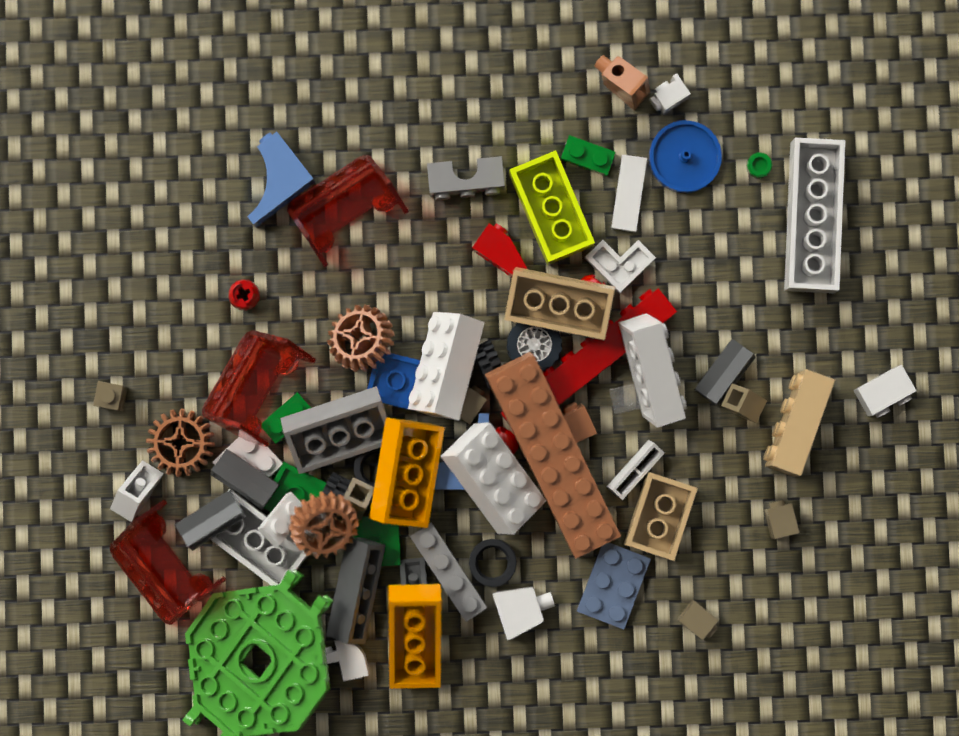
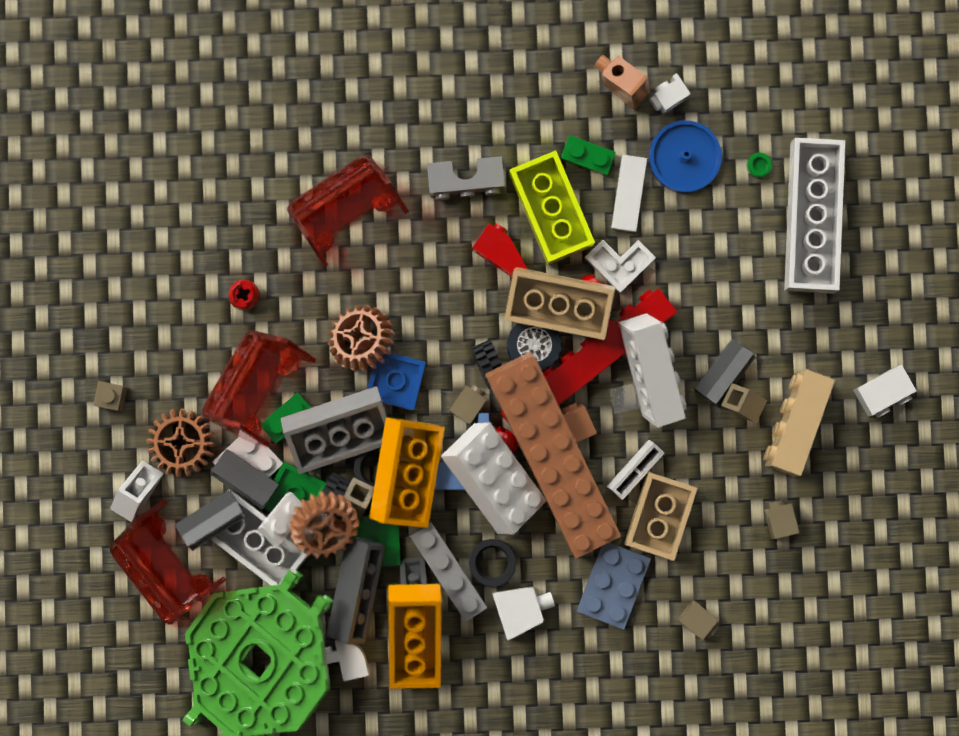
medium blue arch [247,132,315,227] -> none
white brick [408,312,485,420] -> none

